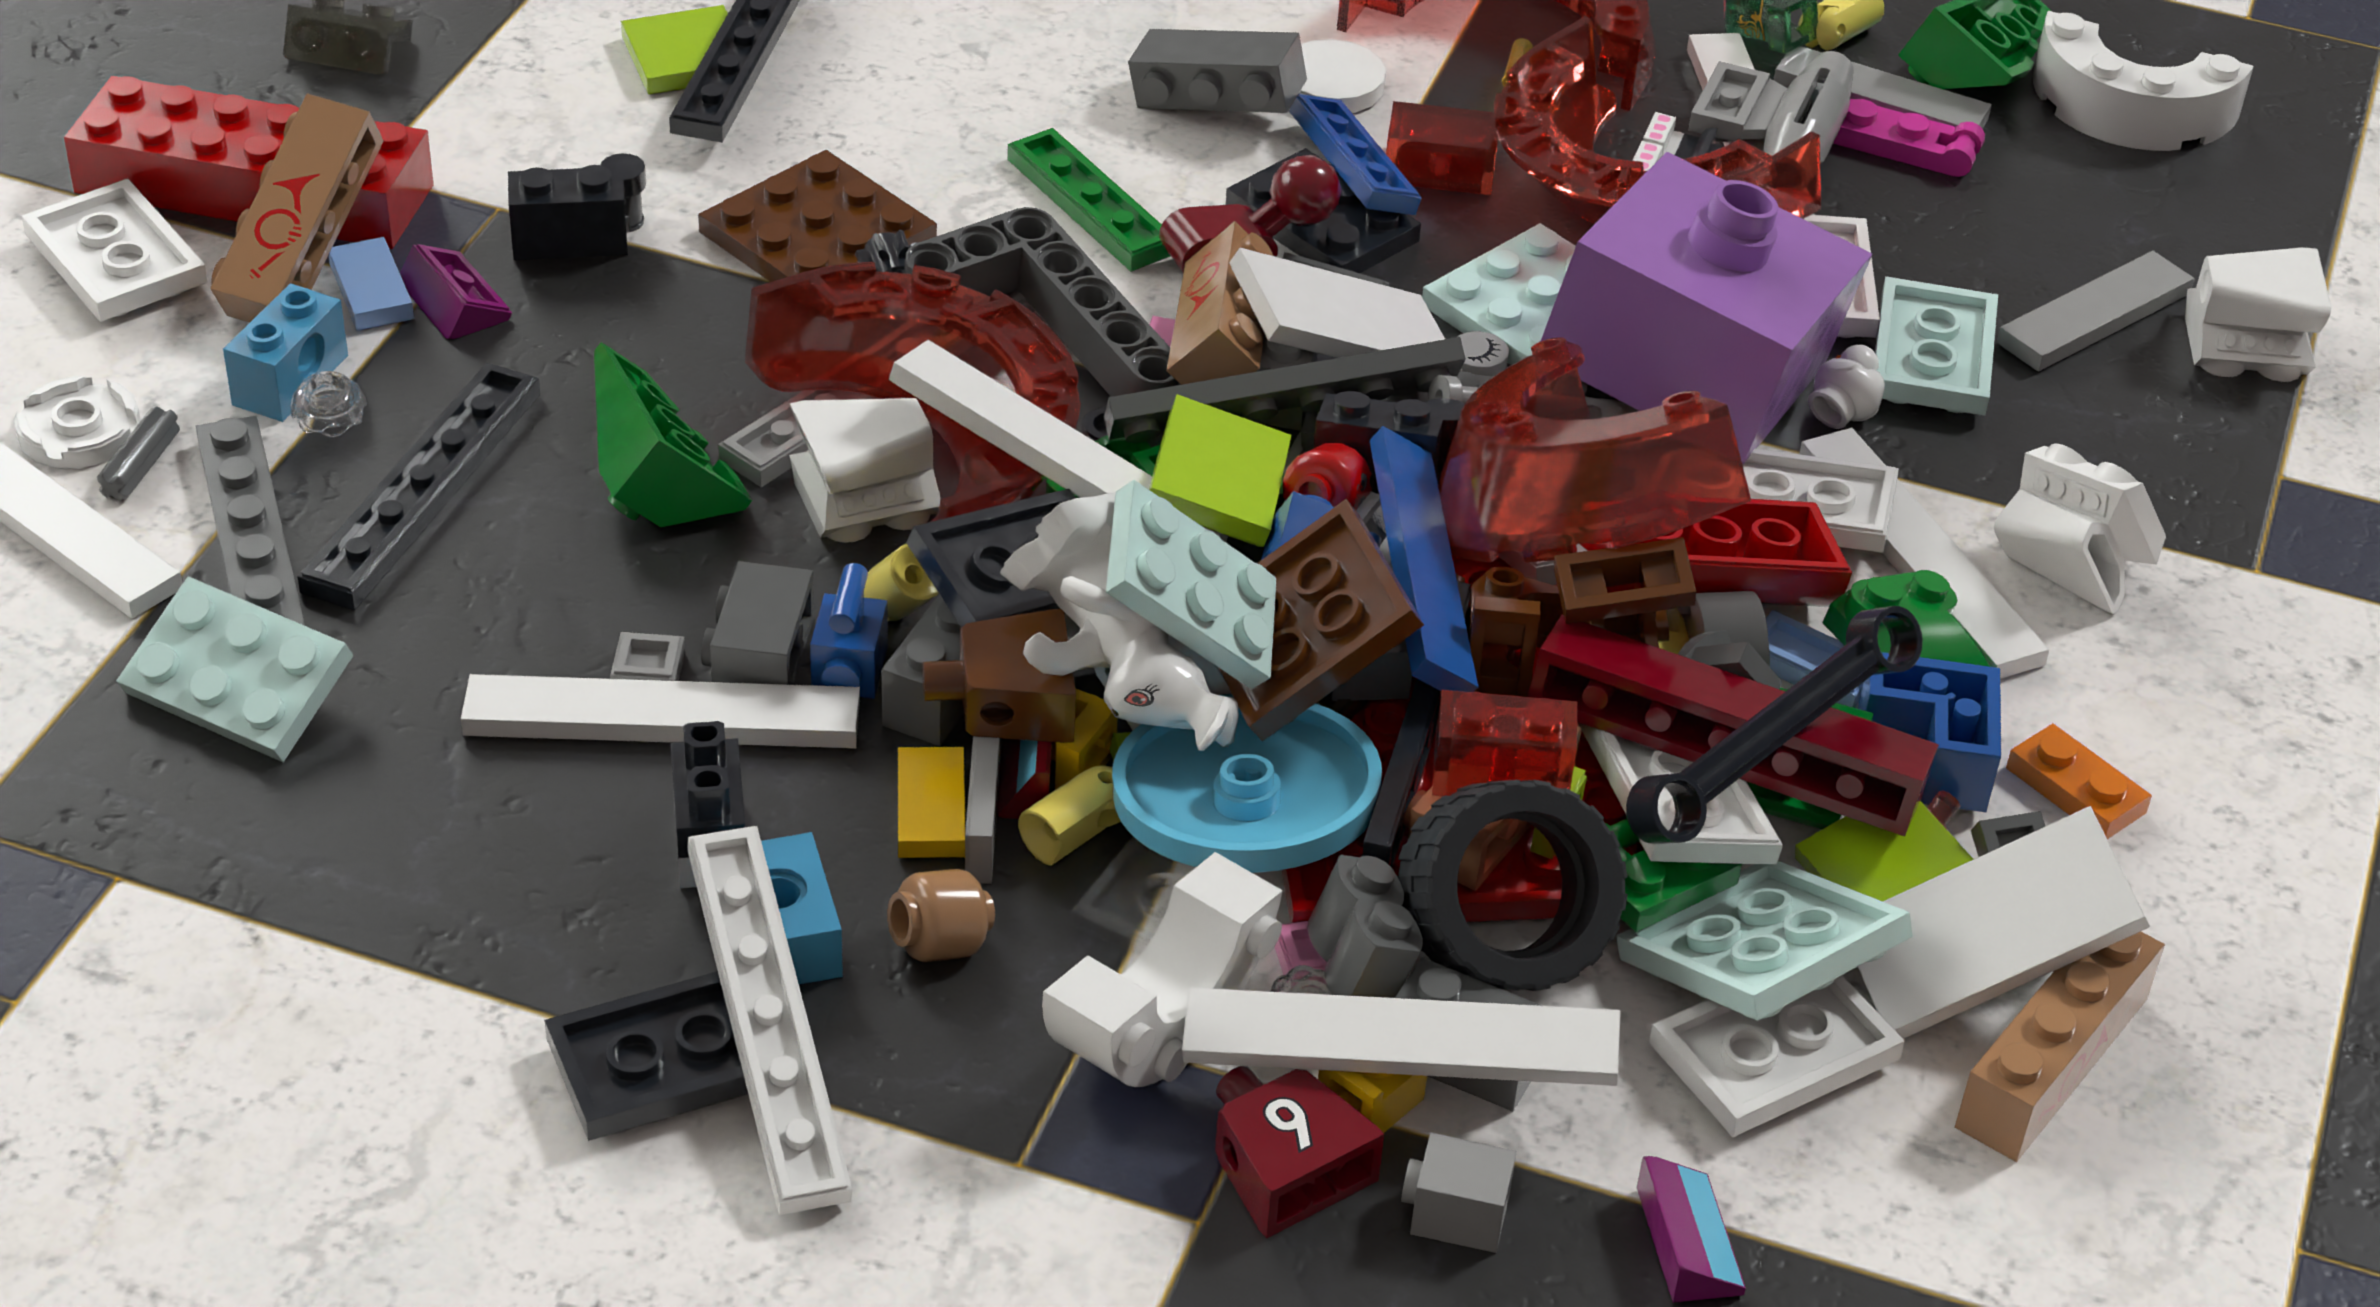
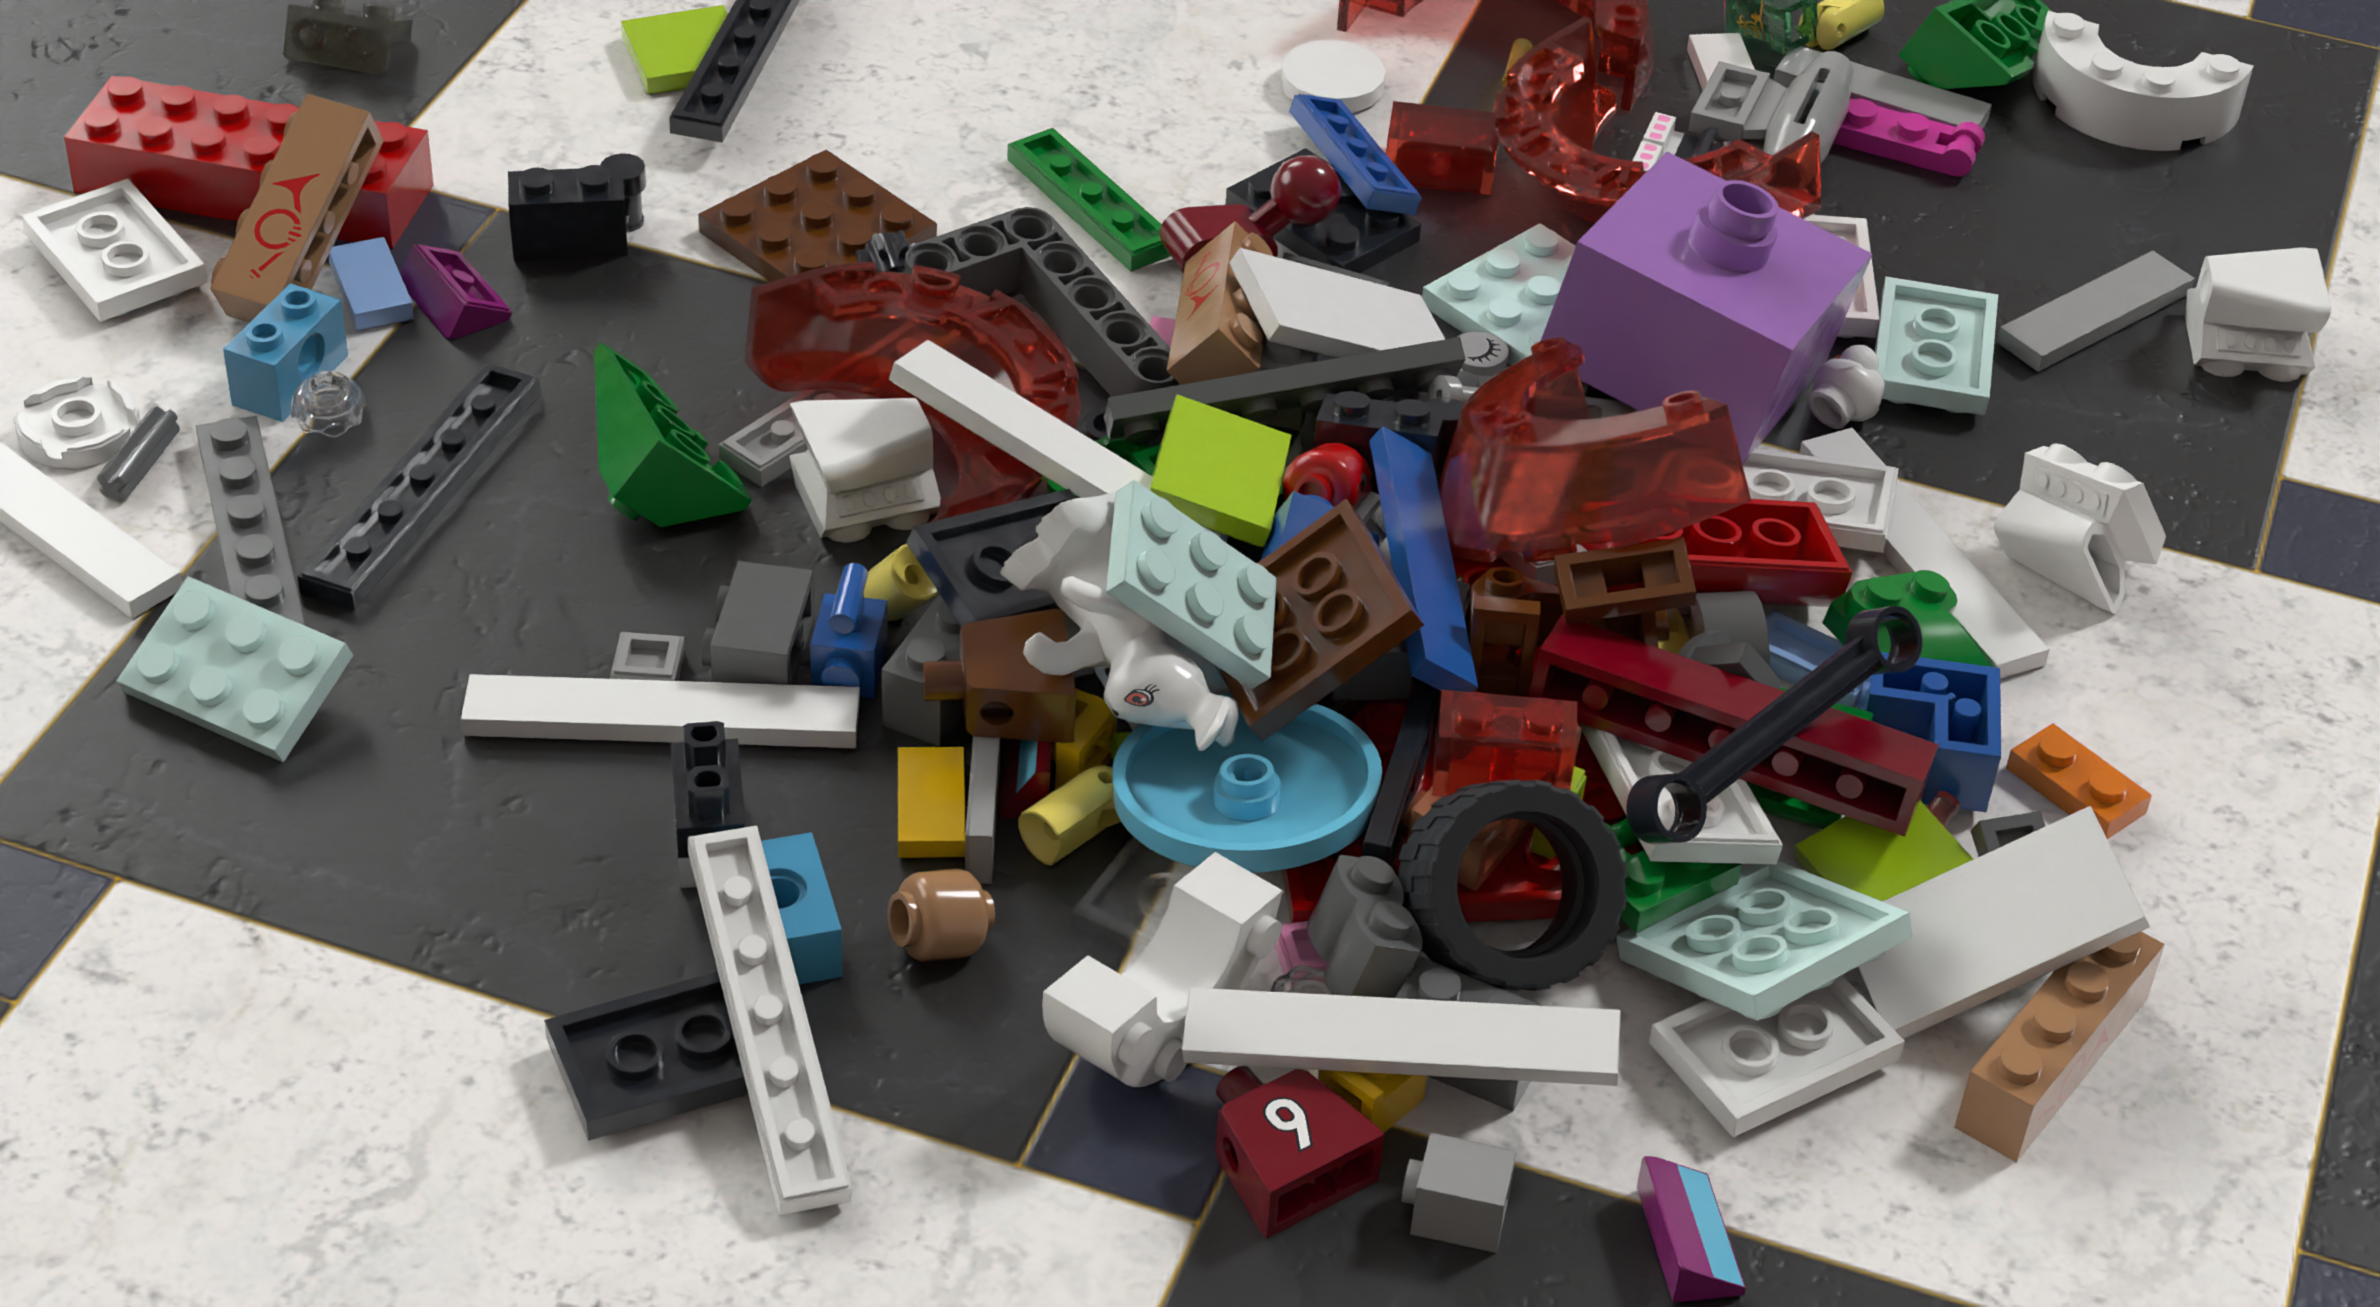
dark grey brick [1128,29,1307,113] -> none

